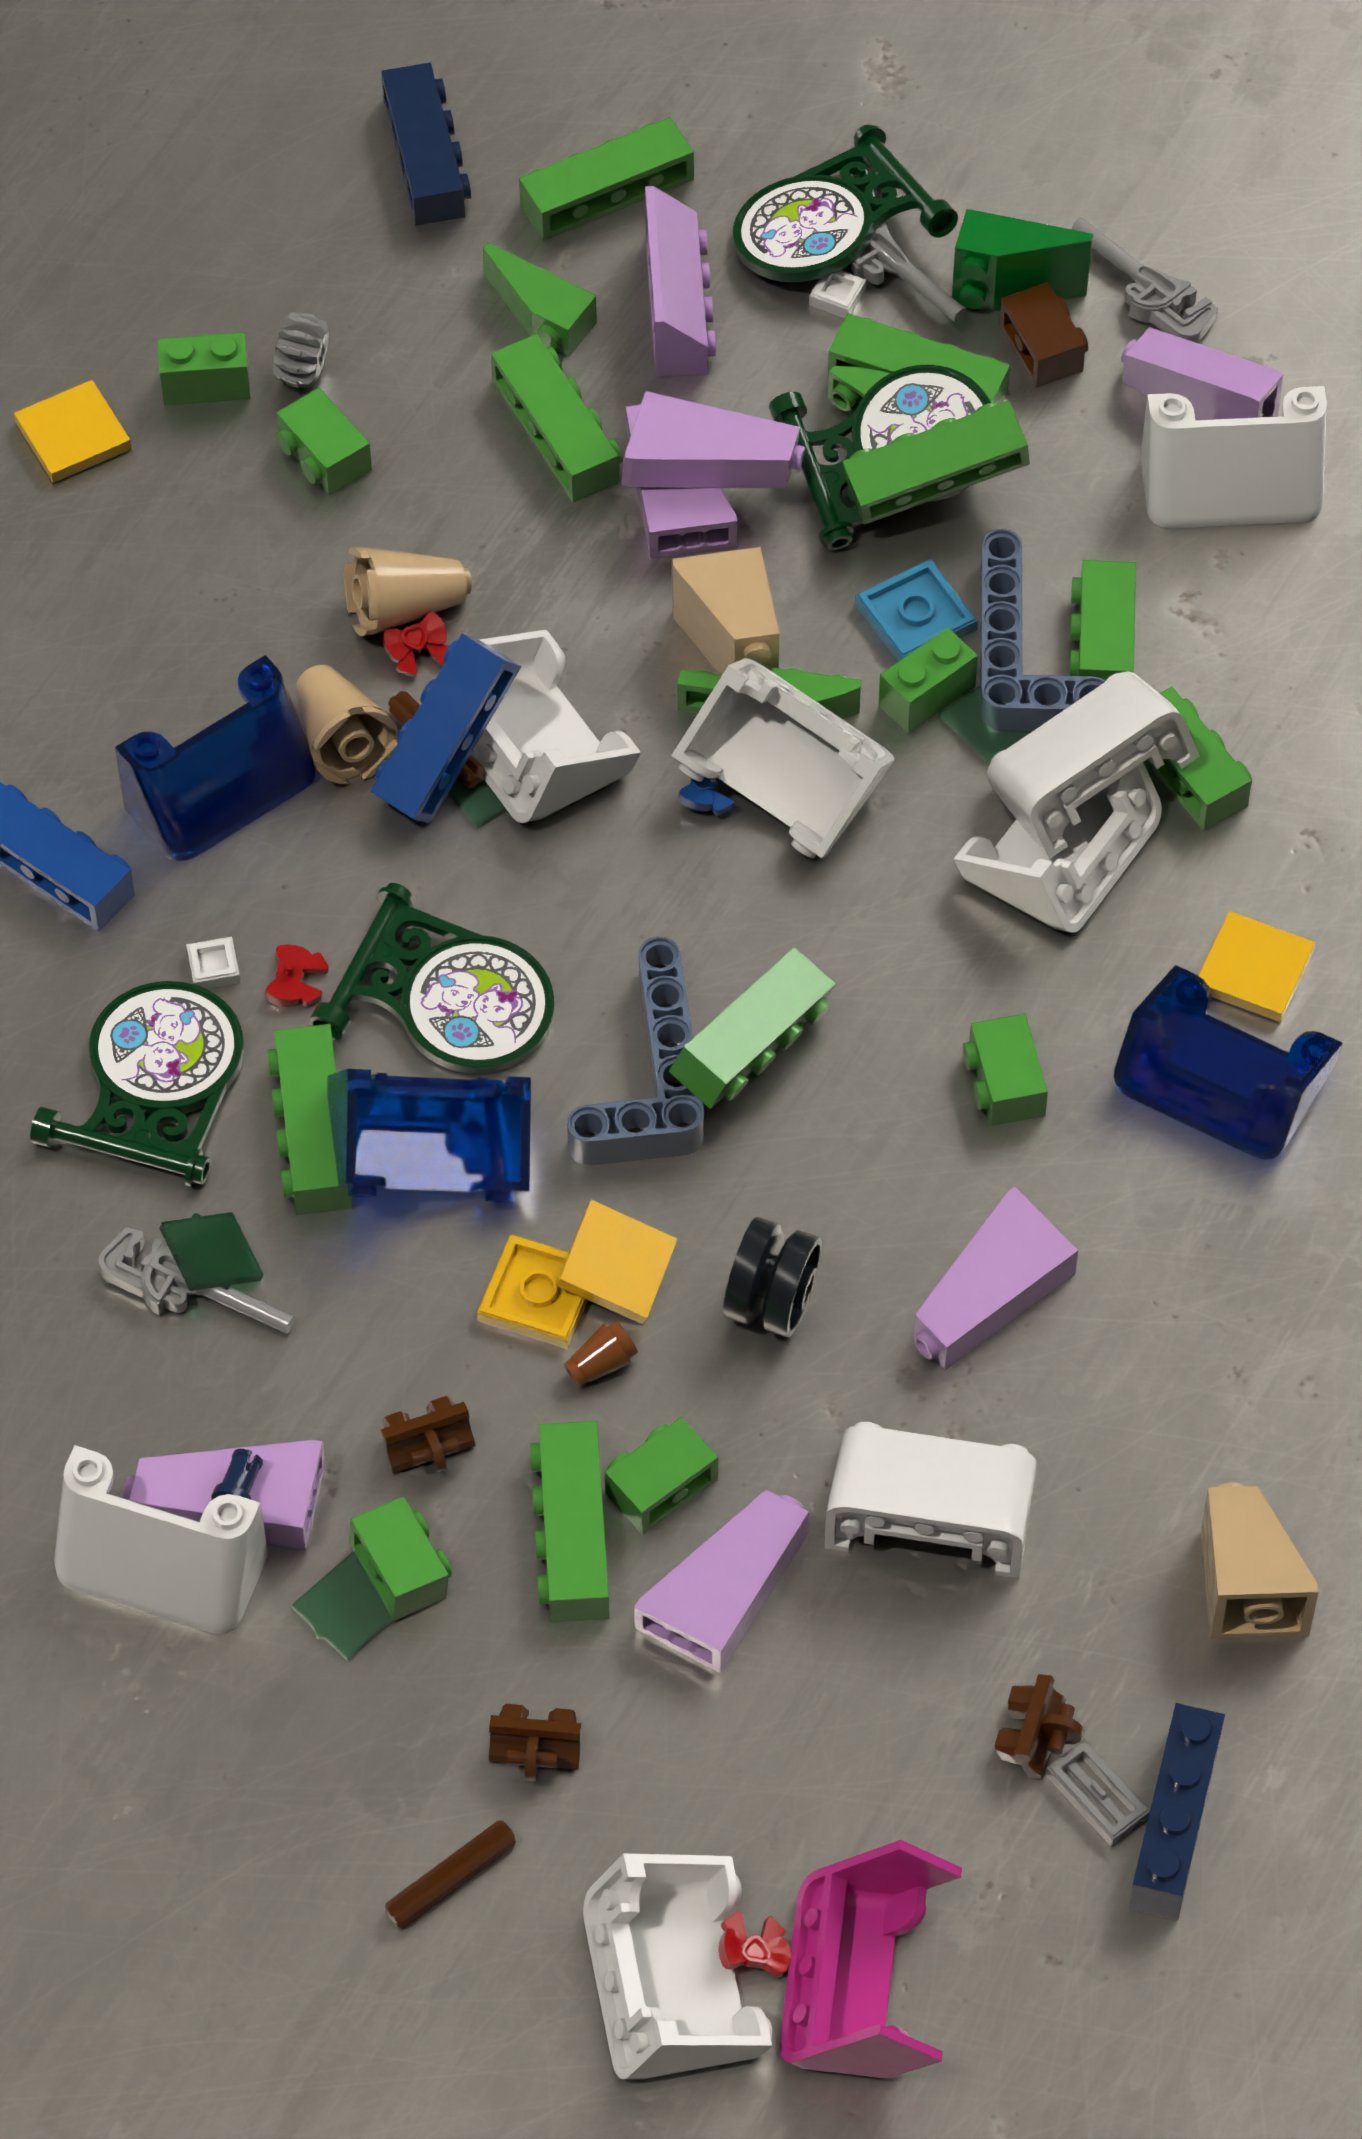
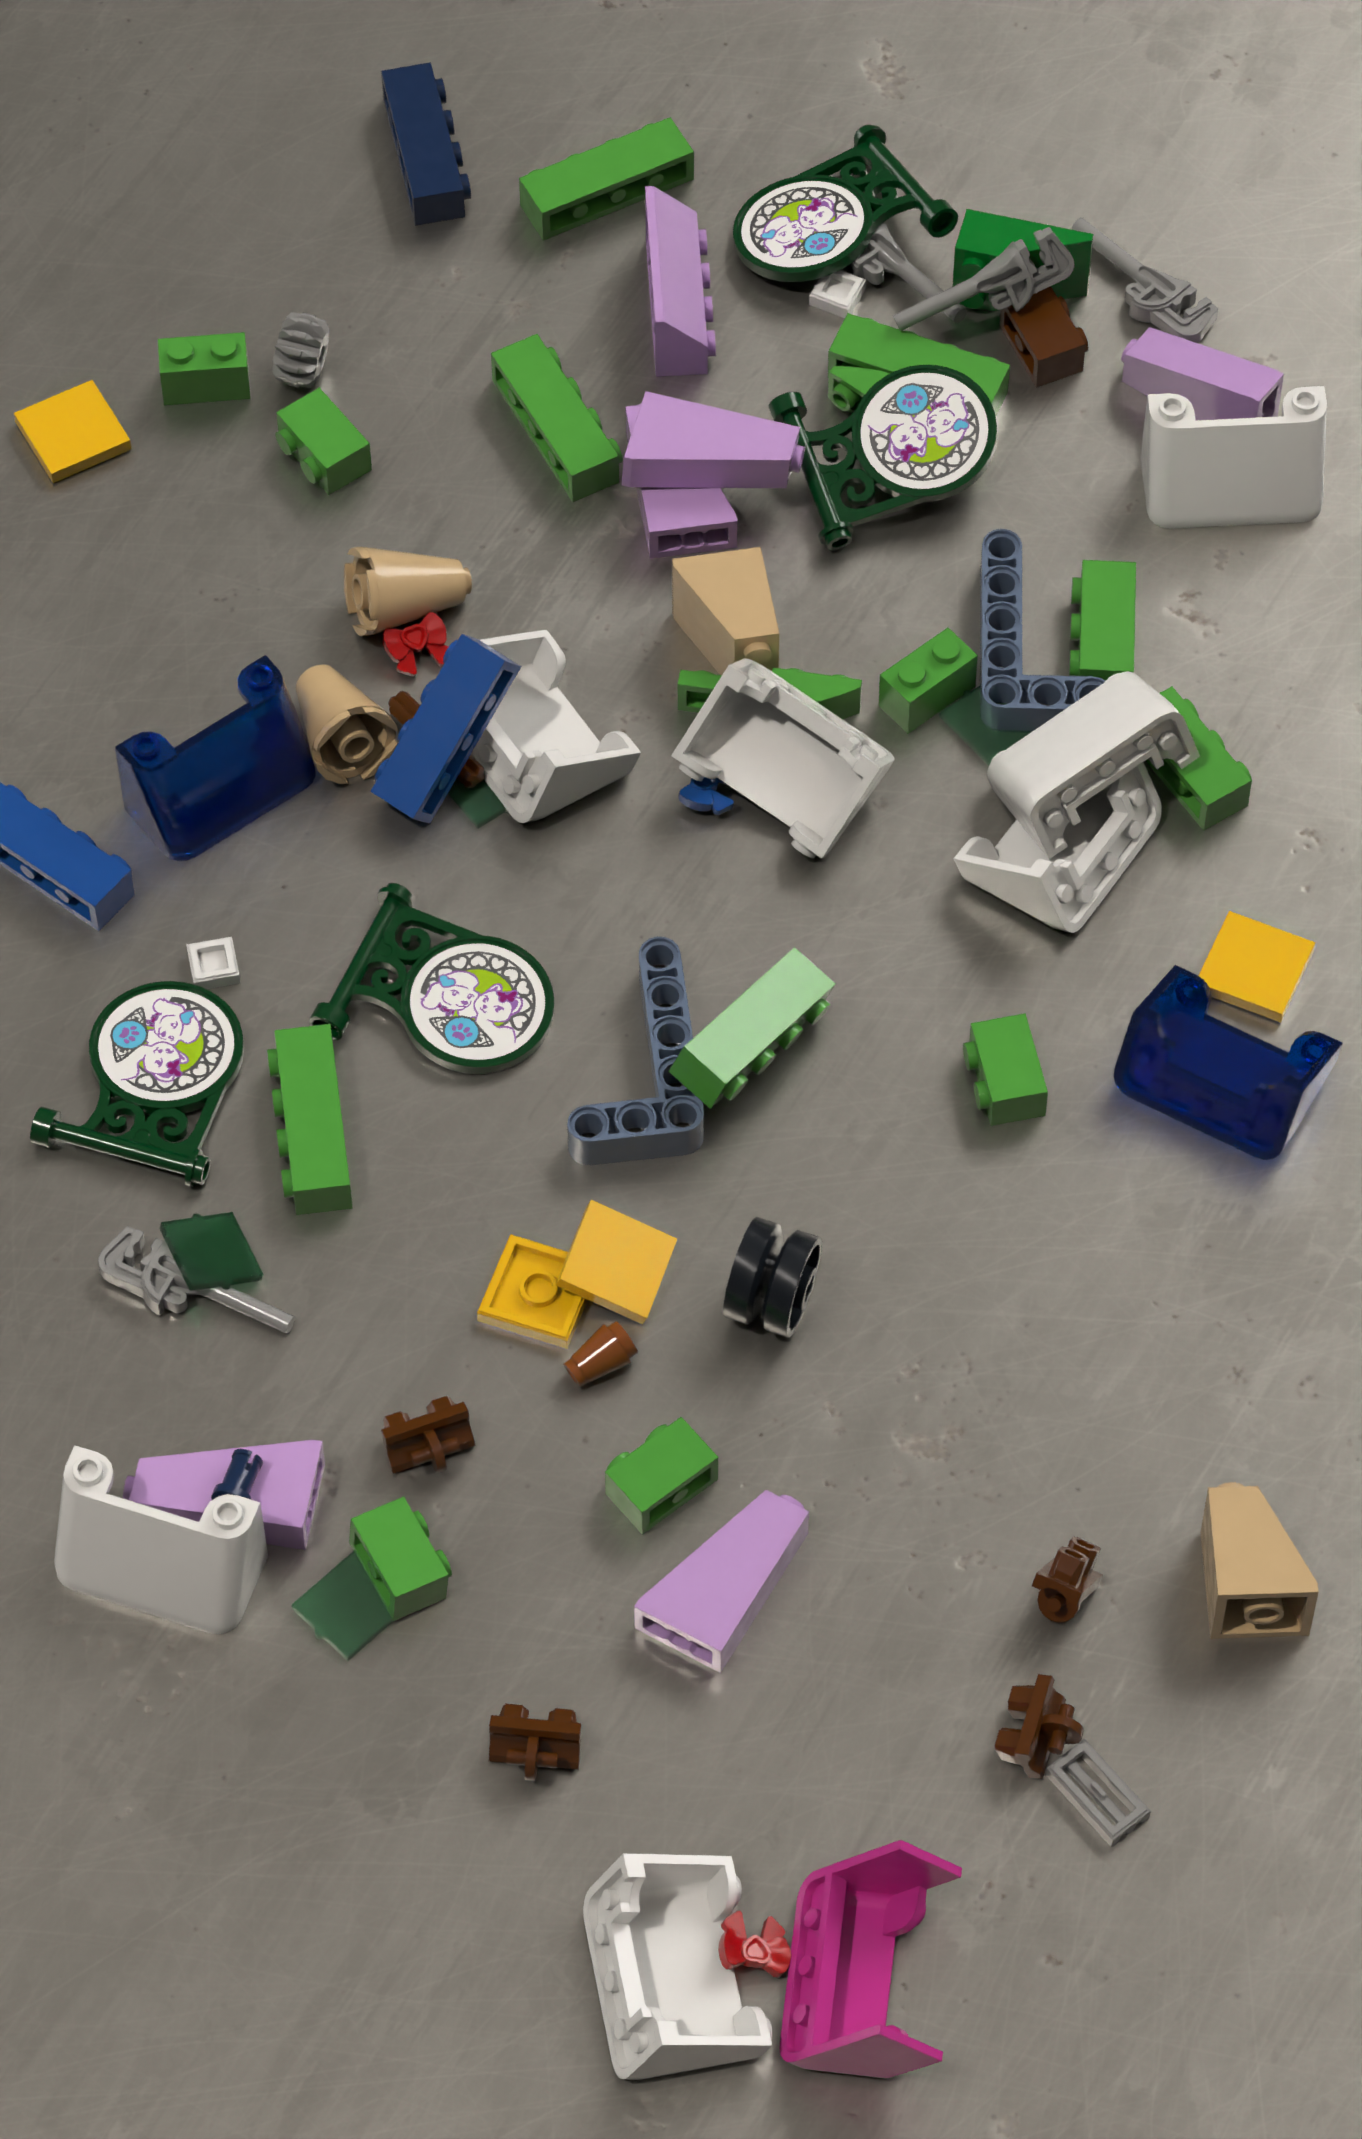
red piece [265,944,329,1007] -> none
clear blue windscreen [327,1069,531,1203] -> none
reddish brown axle [385,1820,516,1928] -> none
bright green slope [483,242,597,357] -> none
bright green brick [530,1421,610,1622] -> none
white windscreen [824,1422,1037,1578] -> none
bright green brick [842,400,1030,525] -> none
dark azure tile [855,559,978,662] -> none
lavender slope [913,1186,1078,1370] -> none
dark blue brick [1129,1703,1225,1920] -> none
none -> light grey piece [893,227,1074,331]
none -> reddish brown hips [1032,1536,1103,1622]

